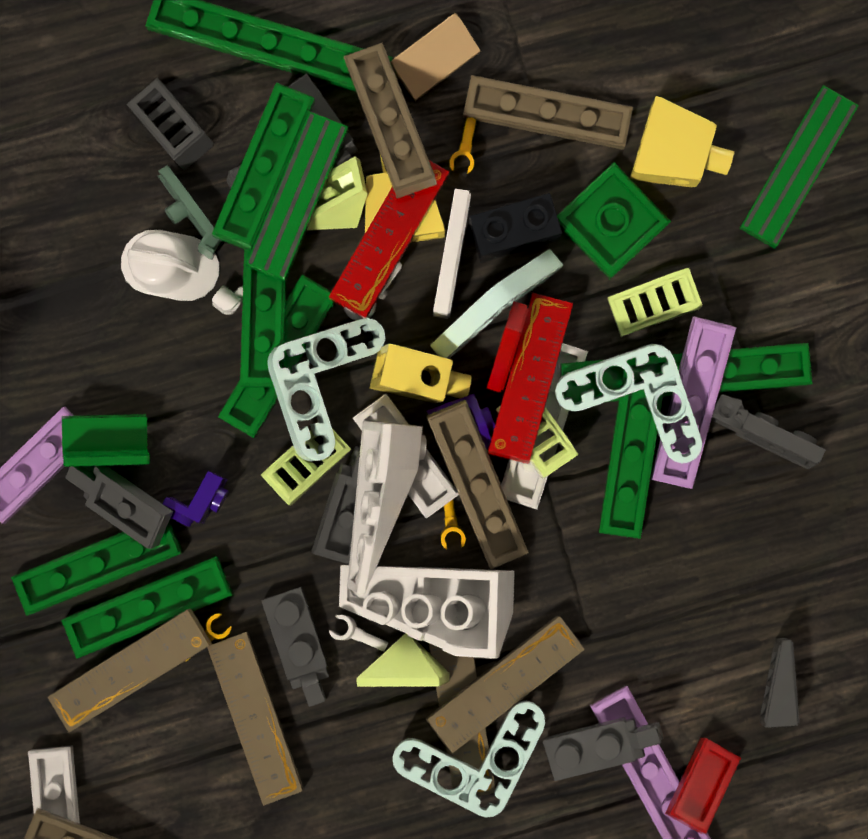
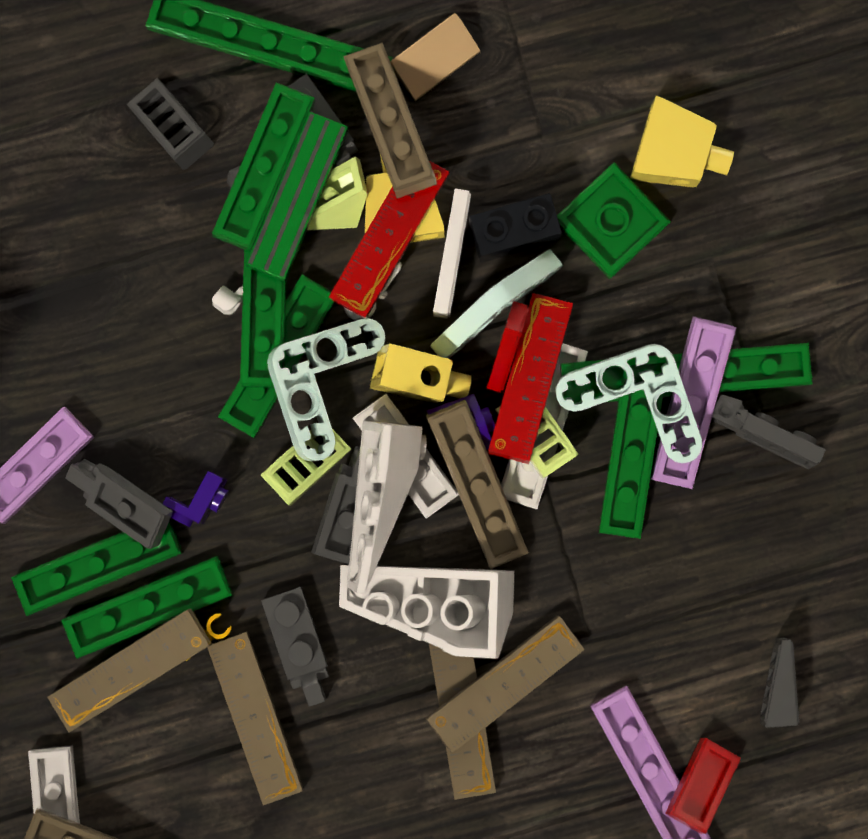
green panel [62,414,150,466] -> none
white piece [121,230,219,301] -> none
sand green piece [158,165,222,260] -> none
white hand [329,615,388,652] -> none
yellowish green slope [357,633,450,687] -> none
light aqua beam [393,700,545,817] -> none
yellow hand [441,500,466,550] -> none
yellow hand [450,117,476,174] -> none
dark tan tile [463,75,633,150] -> none
dark grey hinge [543,717,664,781] -> none
yellowish green slope [607,268,702,337] -> none
green tile [739,85,859,249] -> none

